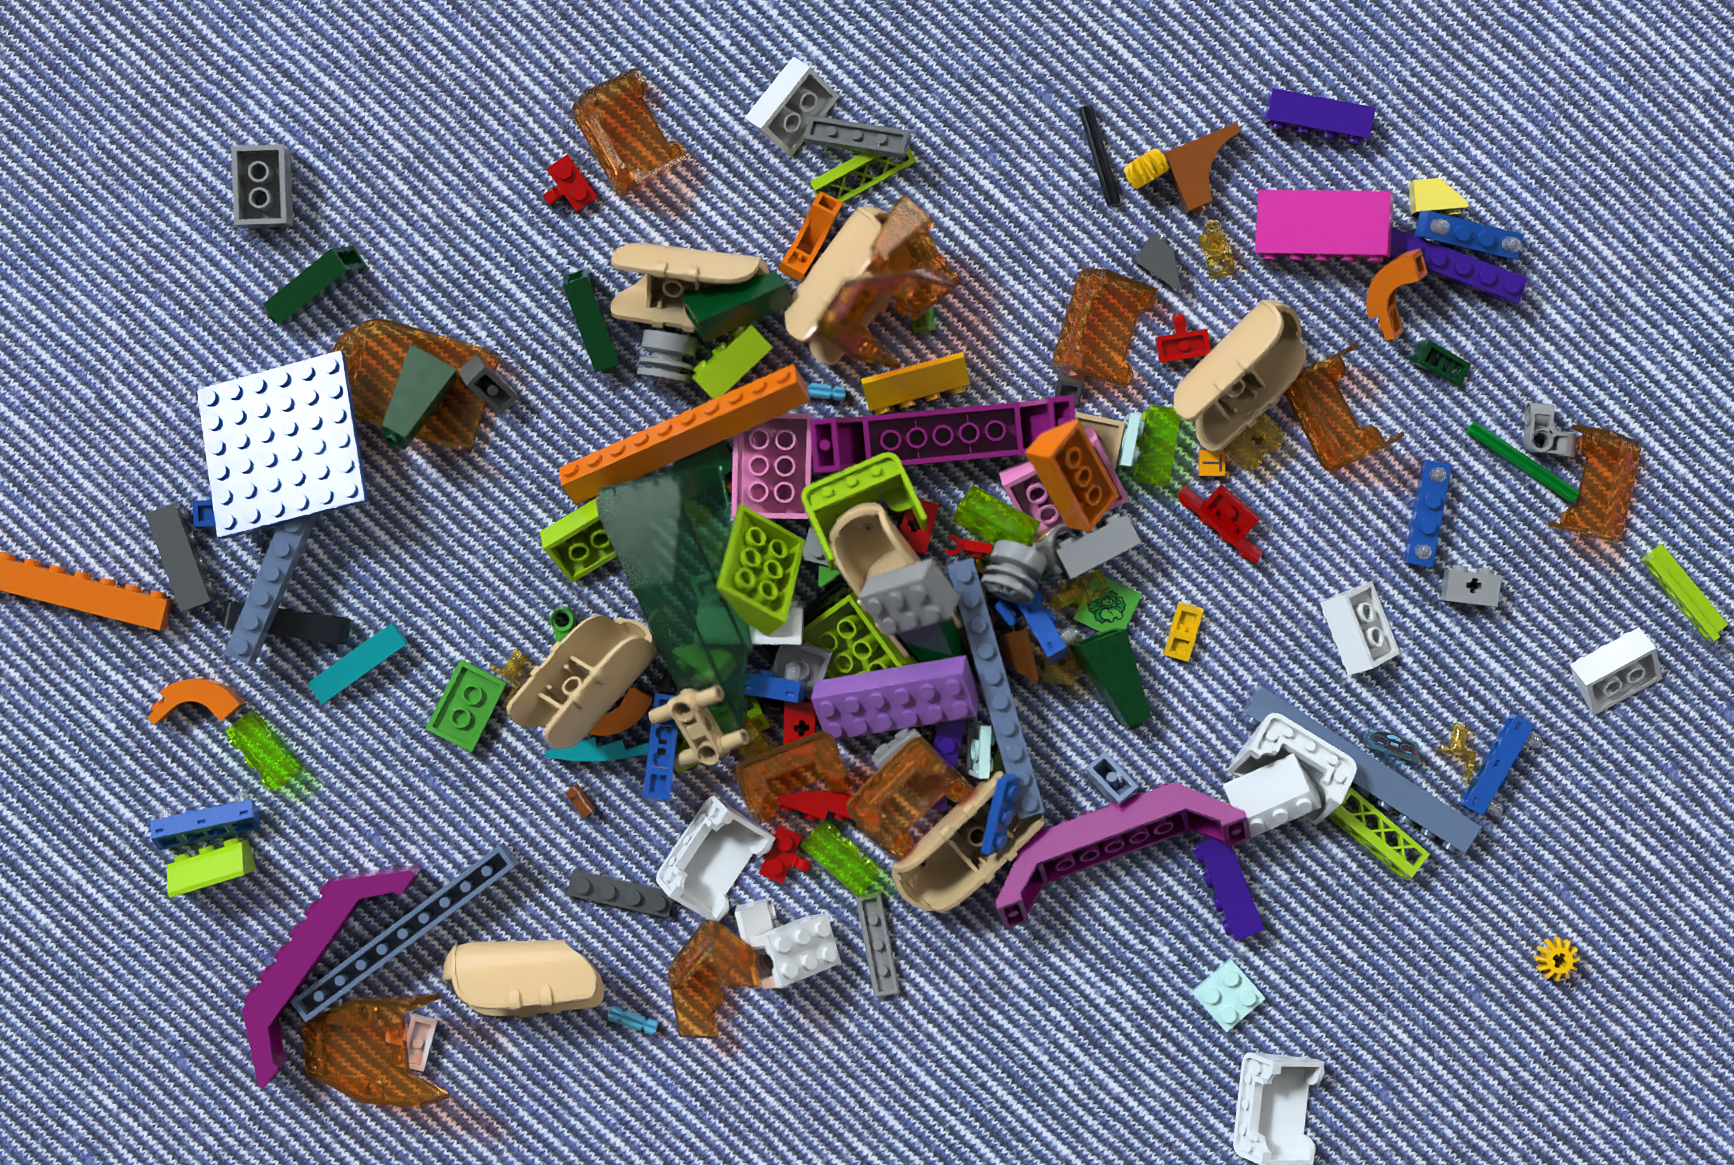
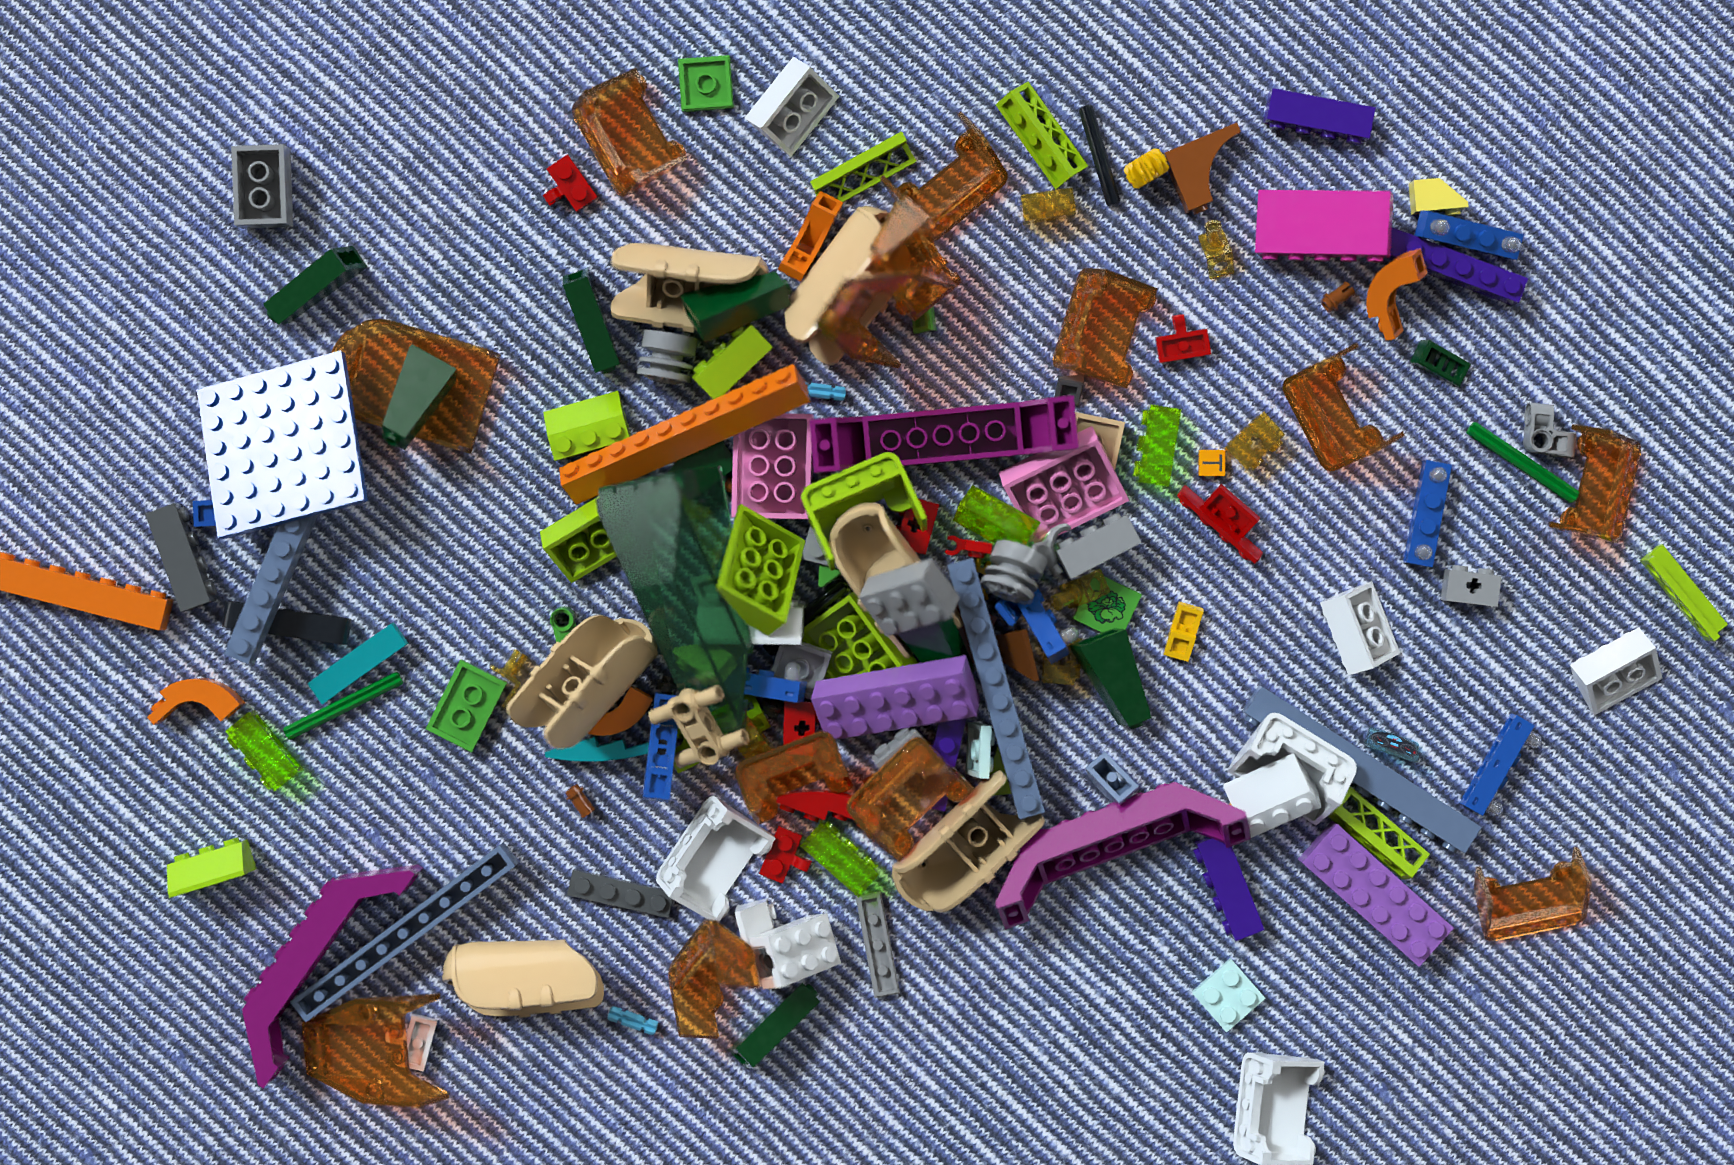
piece [150,791,261,850] -> none
dark grey slope [458,353,519,415] -> none
dark grey plate [803,115,911,159] -> none
yellow slope [861,352,970,415] -> none
blue plate [981,774,1020,855] -> none
orange slope [1025,420,1119,532] -> none
light aqua plate [1117,413,1144,468] -> none
dark grey slope [1132,234,1180,292] -> none
tan animal [1173,299,1306,453] -> none
clear yellow bracket [1436,723,1476,784] -> none
yellow gear [1534,936,1580,982] -> none
none -> green axle [283,672,403,740]
none -> lime slope [543,391,631,462]
none -> bright green tile [678,55,734,112]
none -> dark green slope [727,983,820,1068]
none -> clear orange windscreen [880,111,1008,241]
none -> lime fence [995,81,1088,190]
none -> clear yellow brick [1019,187,1076,225]
none -> medium lavender brick [1298,821,1454,967]
none -> dark orange pin [1320,281,1355,313]
none -> clear orange windscreen [1474,846,1592,941]

